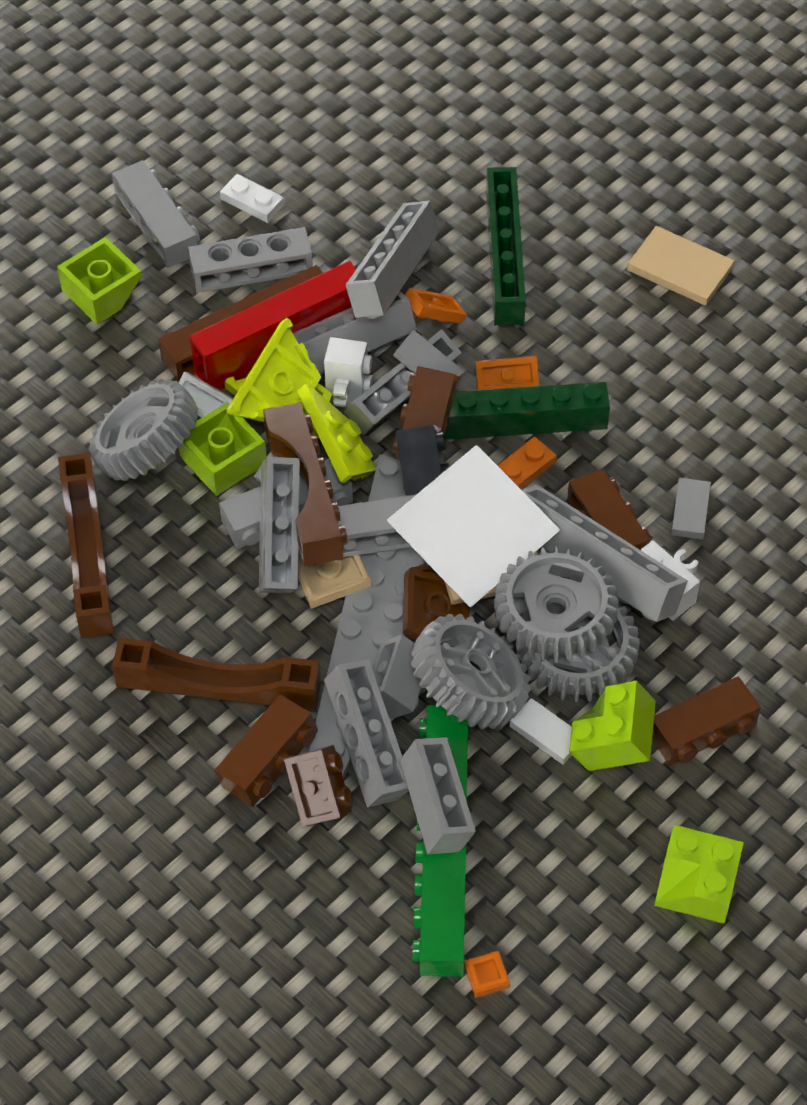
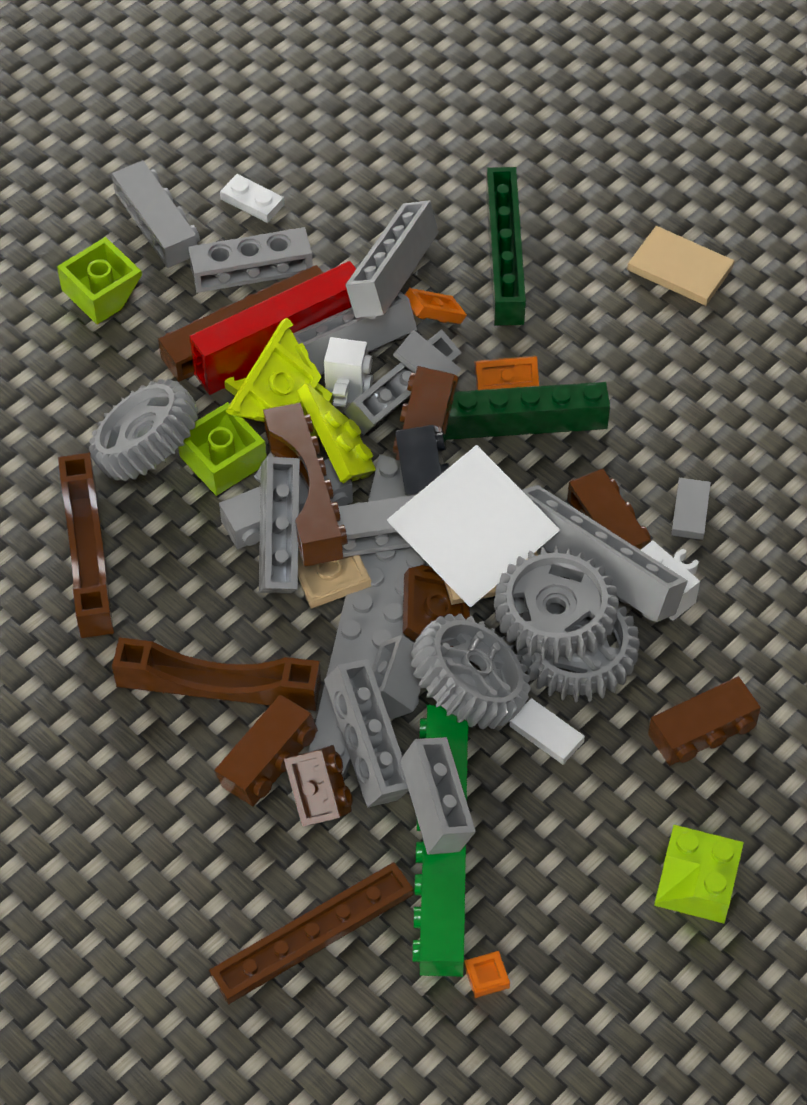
white tile [179,372,233,418] -> none
orange plate [497,437,557,490] -> none
lime slope [569,681,656,771] -> none
none -> reddish brown plate [209,862,414,1005]

